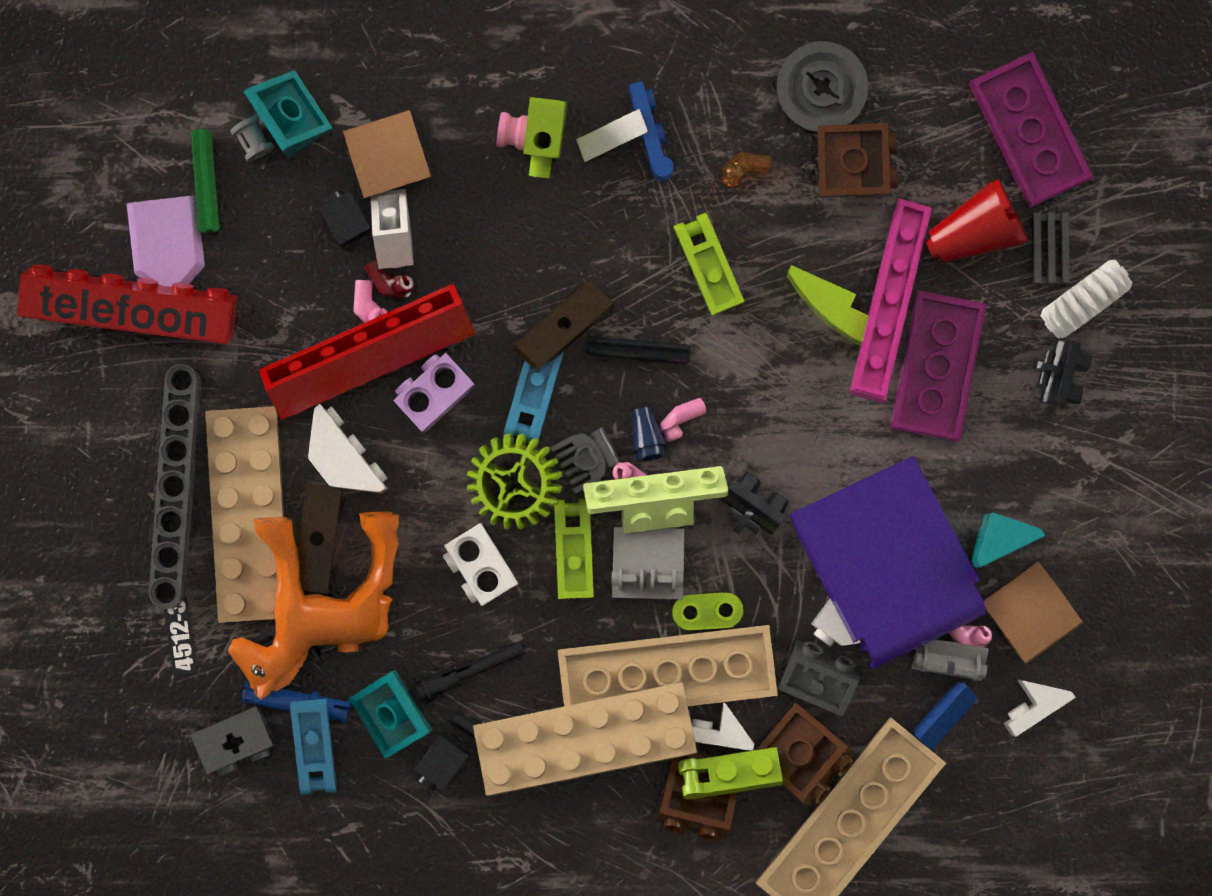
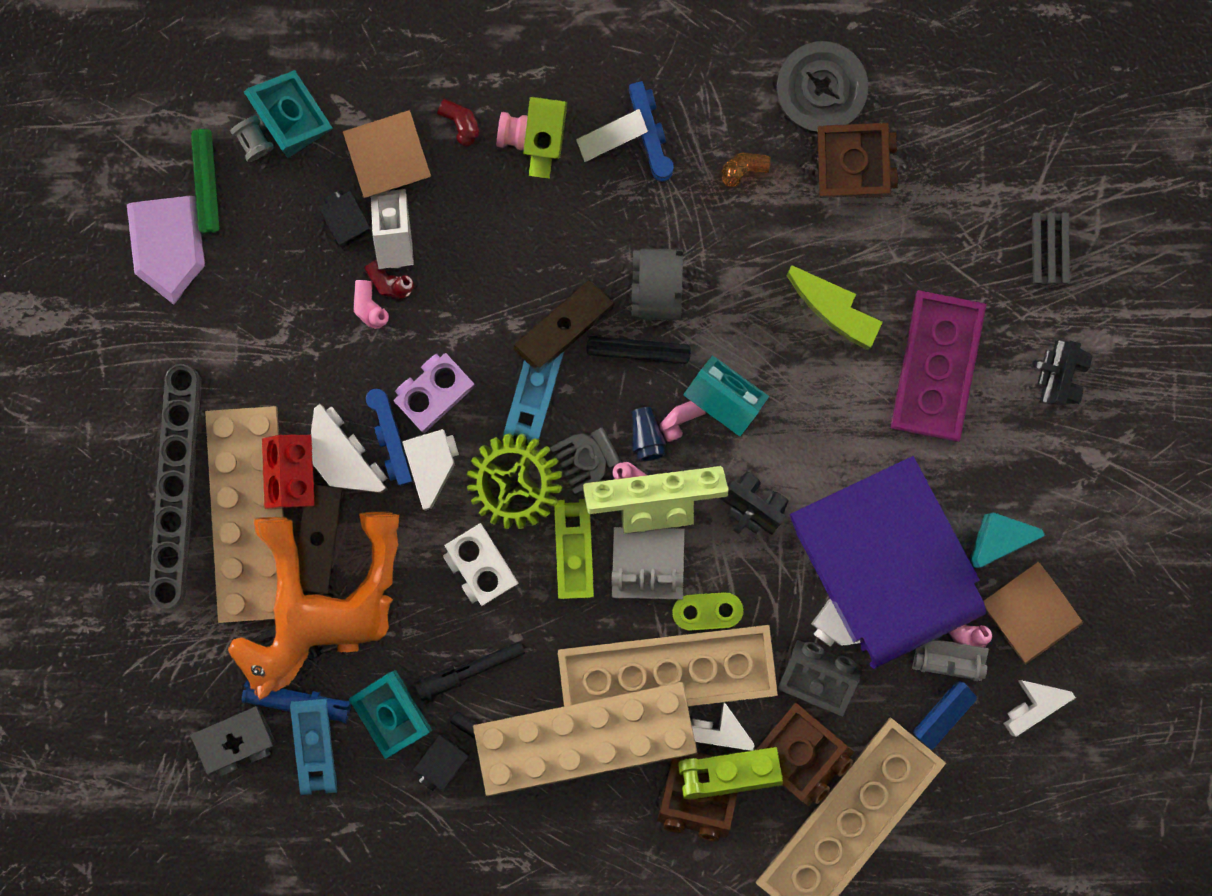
red brick [17,264,238,344] -> none
black sticker [163,596,198,676] -> none
red brick [259,283,476,420] -> none
lime plate [673,212,745,316] -> none
dark pink tile [849,198,932,404] -> none
red cone [925,179,1028,263] -> none
magenta tile [968,52,1094,209] -> none
white gear [1041,260,1132,338] -> none
none -> red brick [262,435,314,509]
none -> blue plate [366,389,414,487]
none -> white slope [402,429,459,511]
none -> dark red arm [437,98,479,146]
none -> dark grey brick [632,248,683,320]
none -> teal slope [683,355,769,436]

